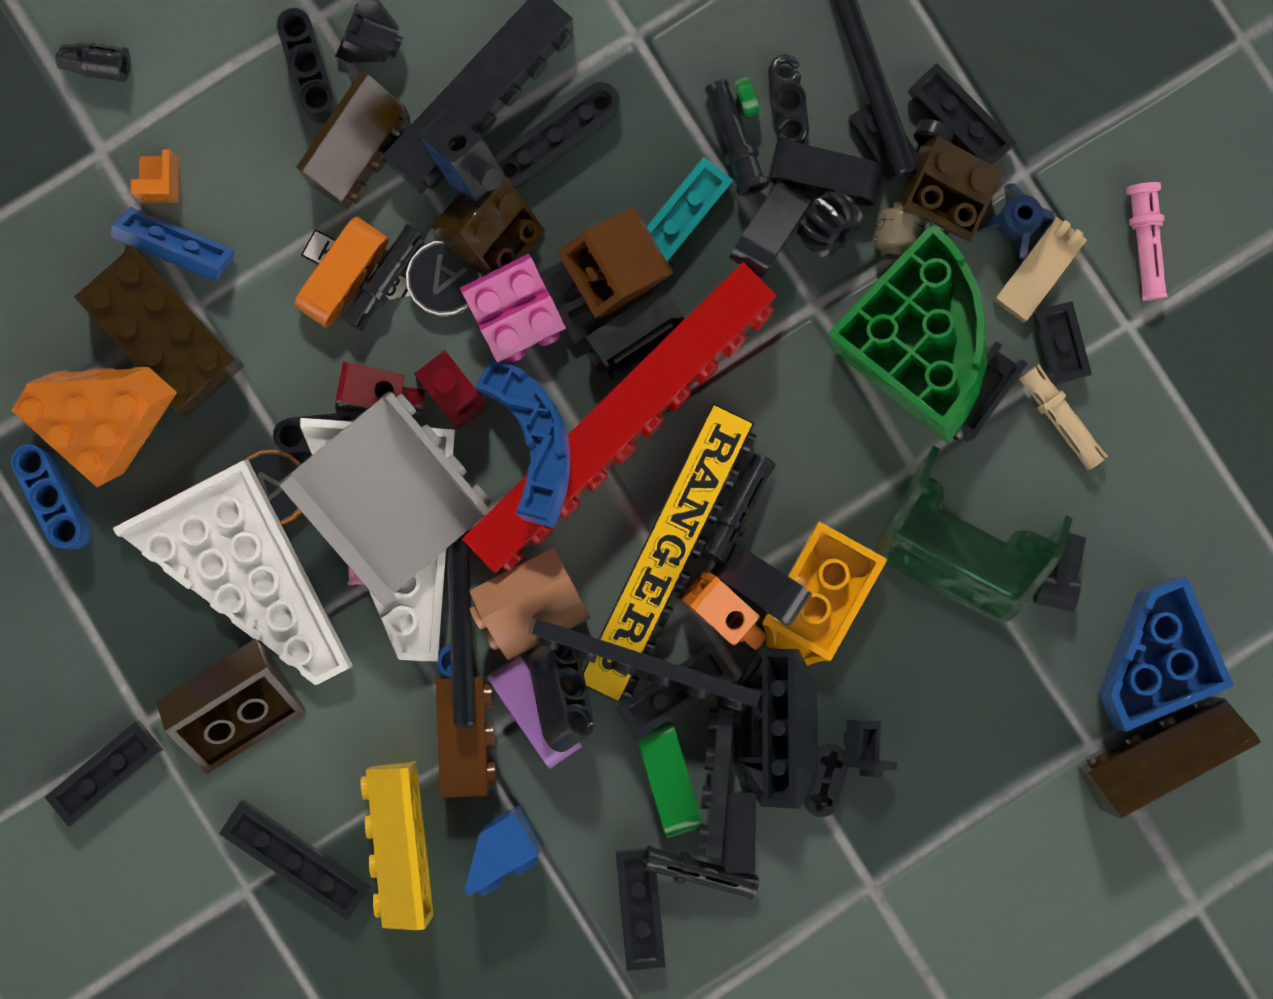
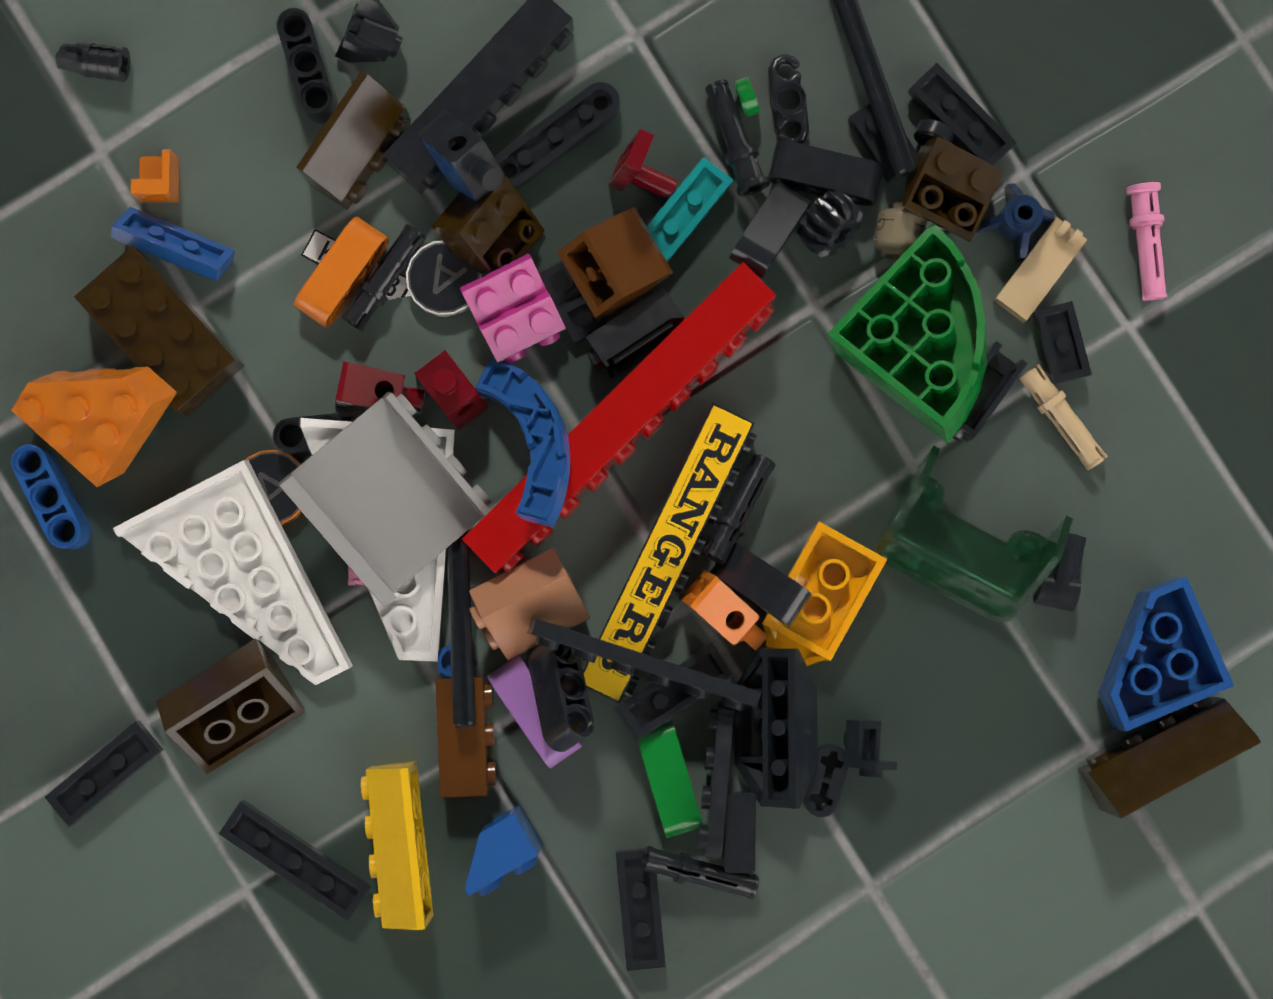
none -> dark red piece [608,128,678,200]

